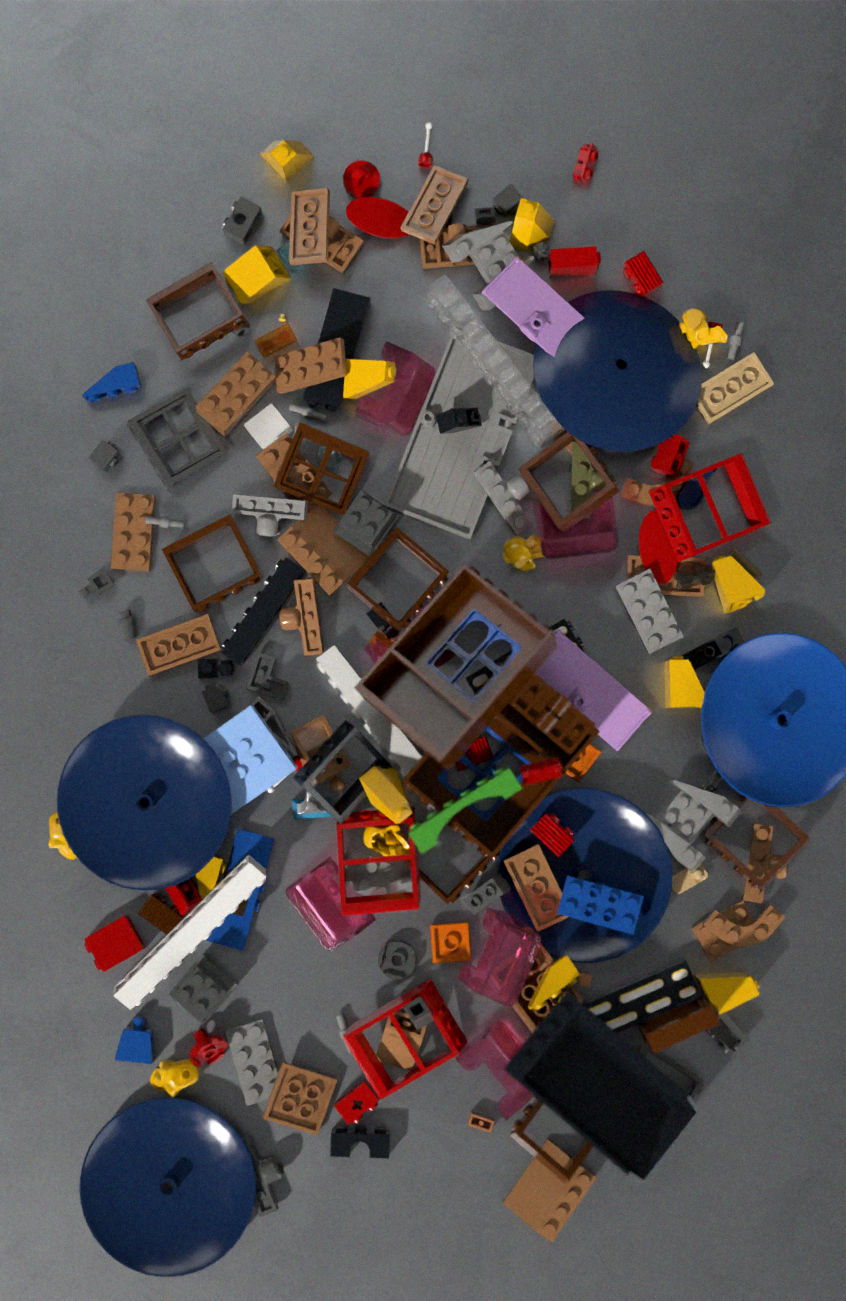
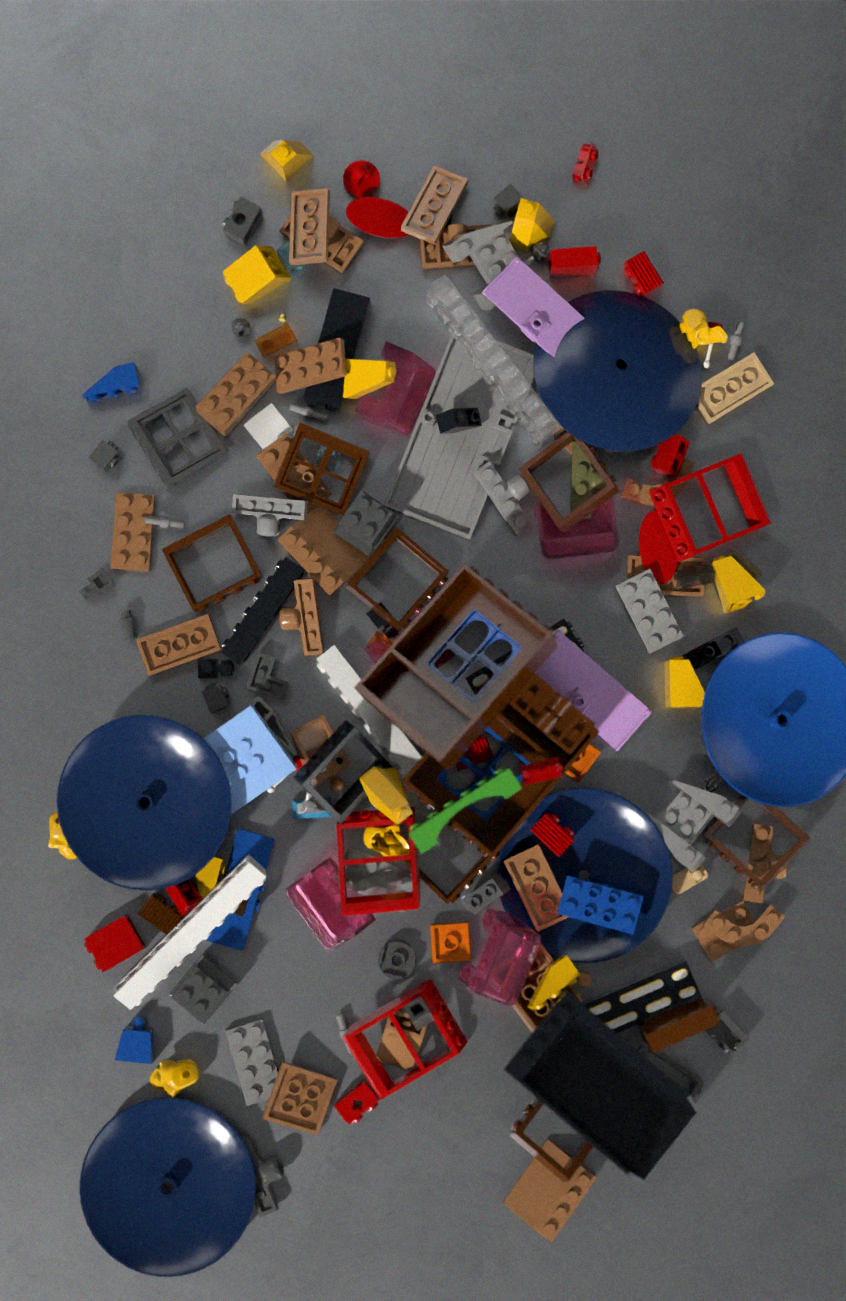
reddish brown window [146,262,247,361] -> none
red tile [189,1028,228,1067] -> none
black arch [330,1126,390,1158] -> none
red hinge [418,122,433,168] -> none
clear pink windscreen [456,1021,534,1120] -> none
nougat piece [467,1111,495,1133] -> none
dark grey plate [475,207,496,225] -> none
yellow head [502,535,547,571] -> none
dark blue piece [677,468,718,510] -> none
yellow slope [694,972,760,1015] -> none

